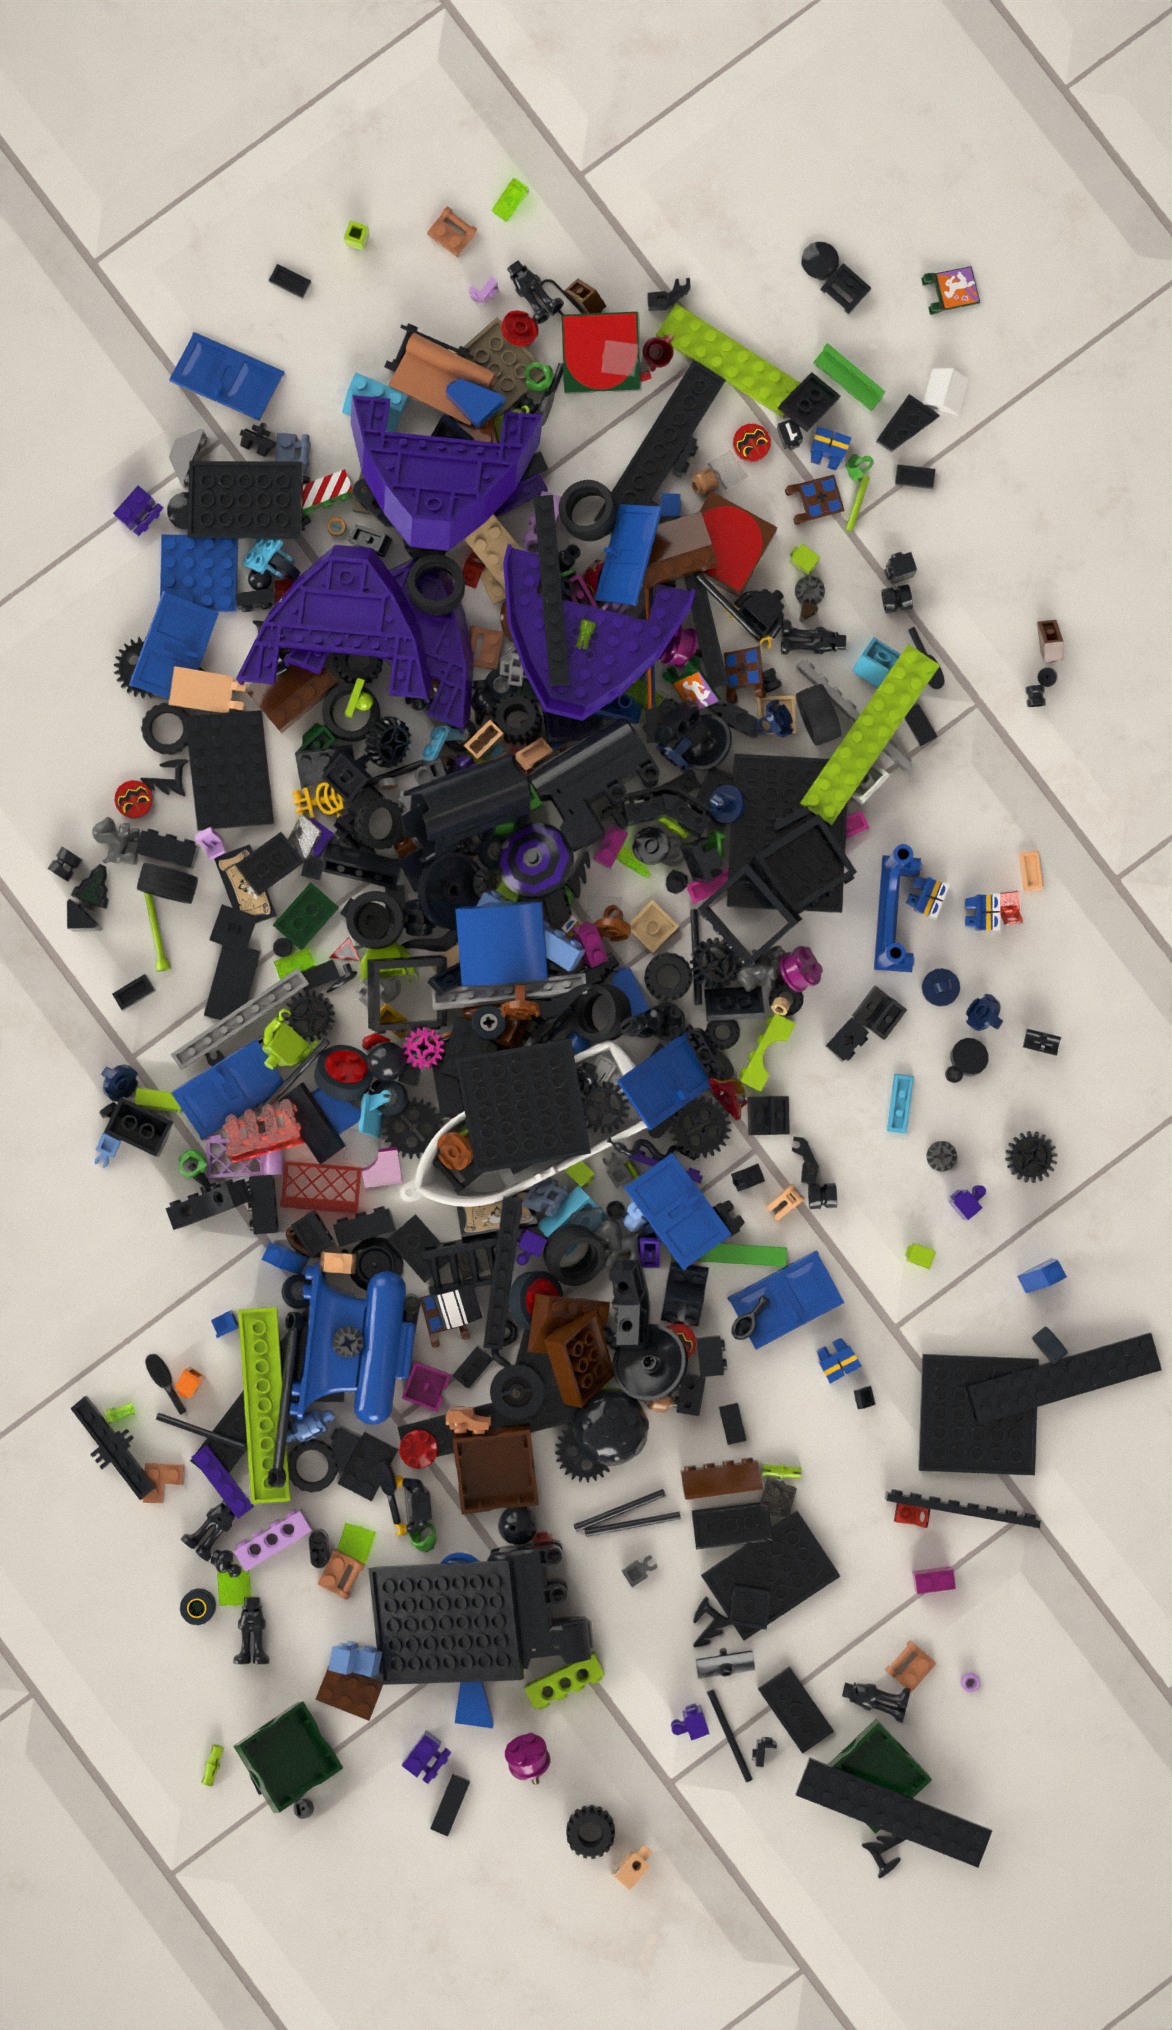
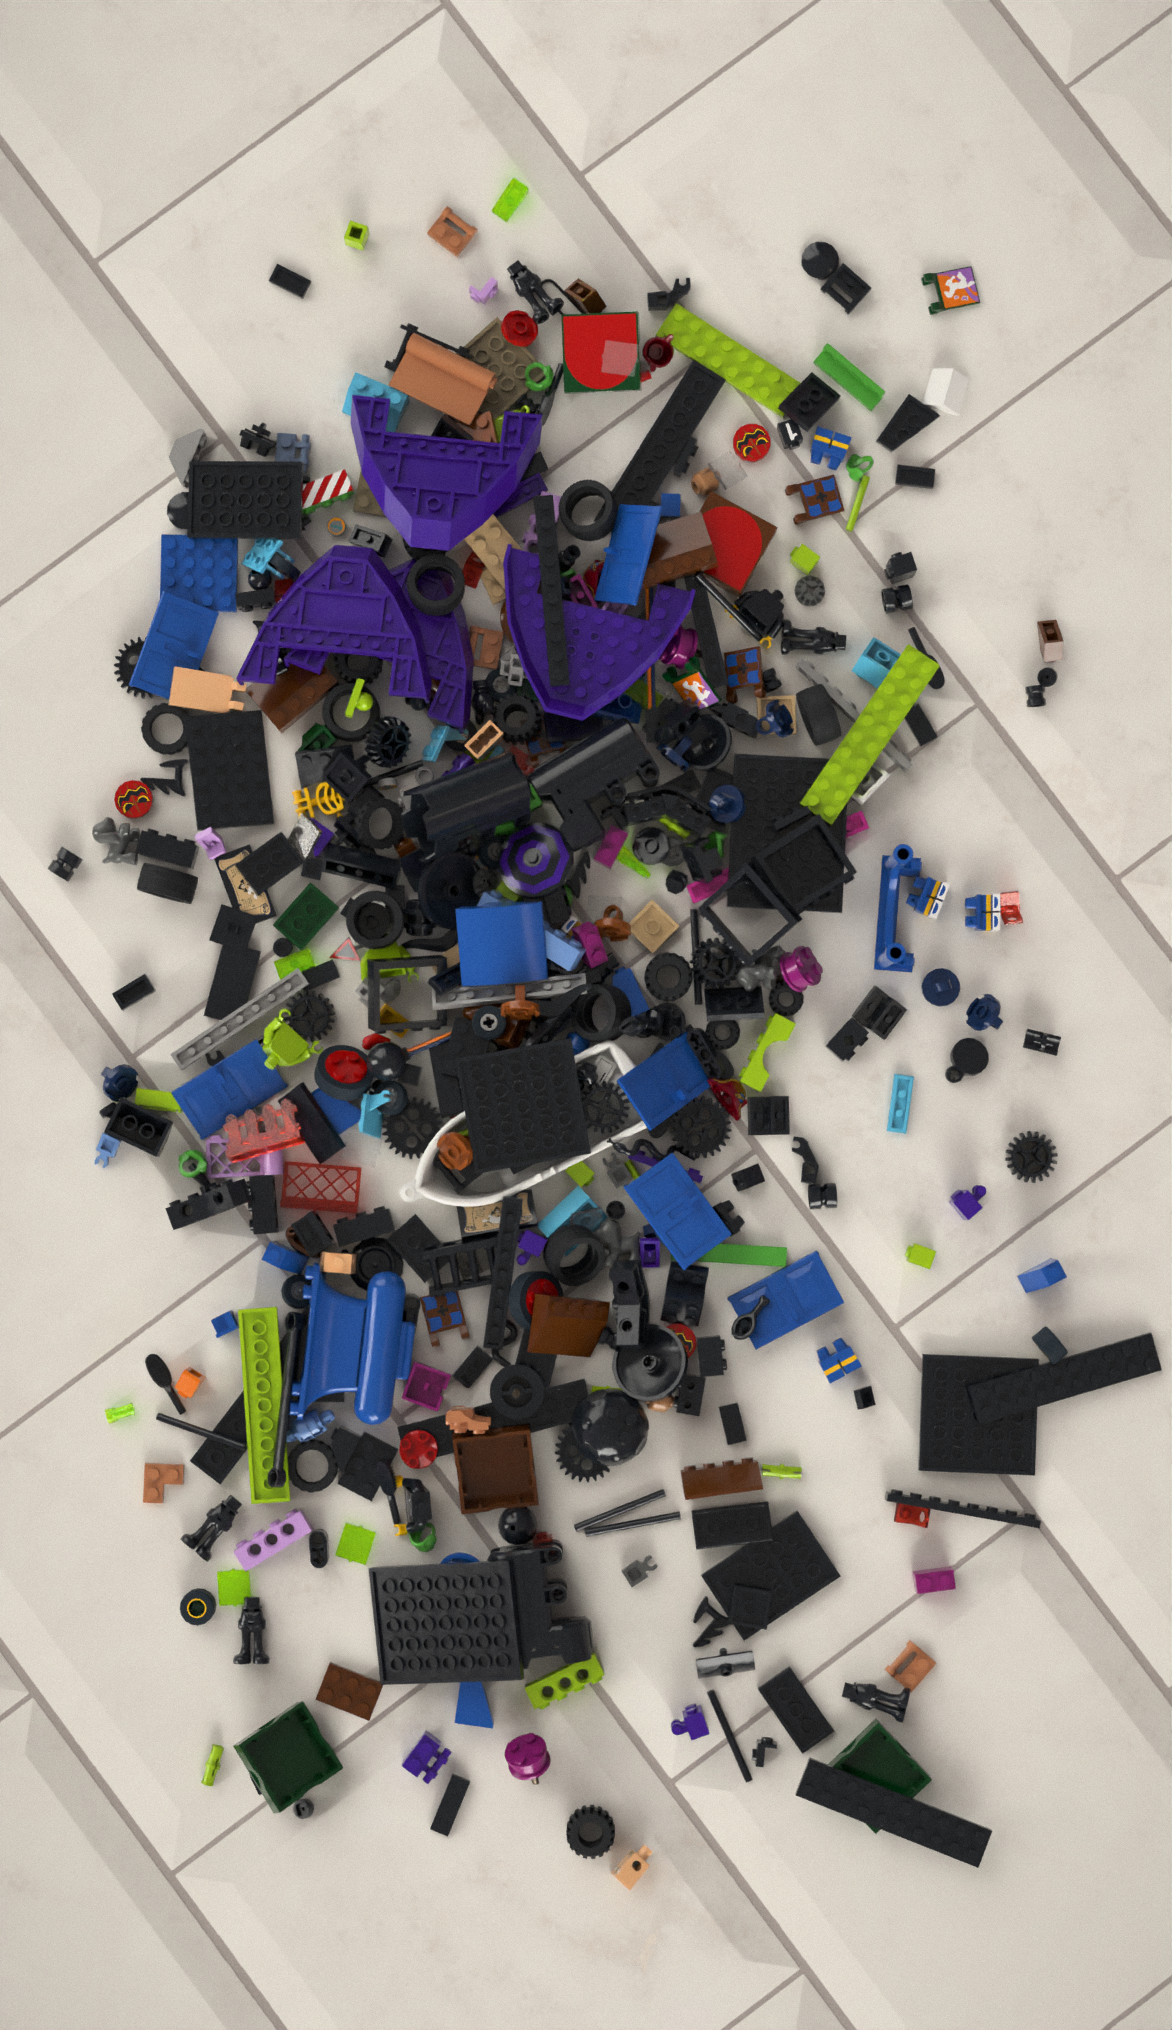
black slope [67,899,103,932] -> none
black hinge [70,1396,156,1500] -> none
black rock [71,864,109,911] -> none
dark purple brick [113,485,164,537] -> none
lime piece [144,893,172,972] -> none
blue door [169,332,285,421] -> none
dark purple plate [191,1445,254,1519] -> none
black animal [211,1550,241,1578] -> none
black piece [263,1038,330,1109] -> none
nougat plate [318,1549,365,1600] -> none
black bar [326,963,358,993] -> none
medium blue brick [328,1641,382,1677] -> none
dark grey gear [332,1327,363,1358] -> none
black piece [353,479,395,528] -> none
tile [362,1147,403,1188] -> none
dark pink gear [403,1027,445,1070] -> none
black brick [426,754,459,780] -> none
black slope [433,1282,483,1330] -> none
blue slope [446,378,506,429] -> none
light nougat tile [515,737,554,771] -> none
sand blue plate [523,1177,570,1217] -> none
reddish brown slope [544,1311,614,1408] -> none
clear neon green pin [576,619,596,650] -> none
light blue piece [622,1201,648,1232] -> none
clear smoke piece [759,1477,797,1520] -> none
light nougat piece [766,1184,805,1221] -> none
tan axle [771,997,790,1015] -> none
dark brown slope [799,601,818,622] -> none
black piece [862,1834,907,1879] -> none
dark grey gear [926,1141,957,1172] -> none
lavender plate [961,1672,980,1692] -> none
light nougat tile [1019,851,1044,891] -> none

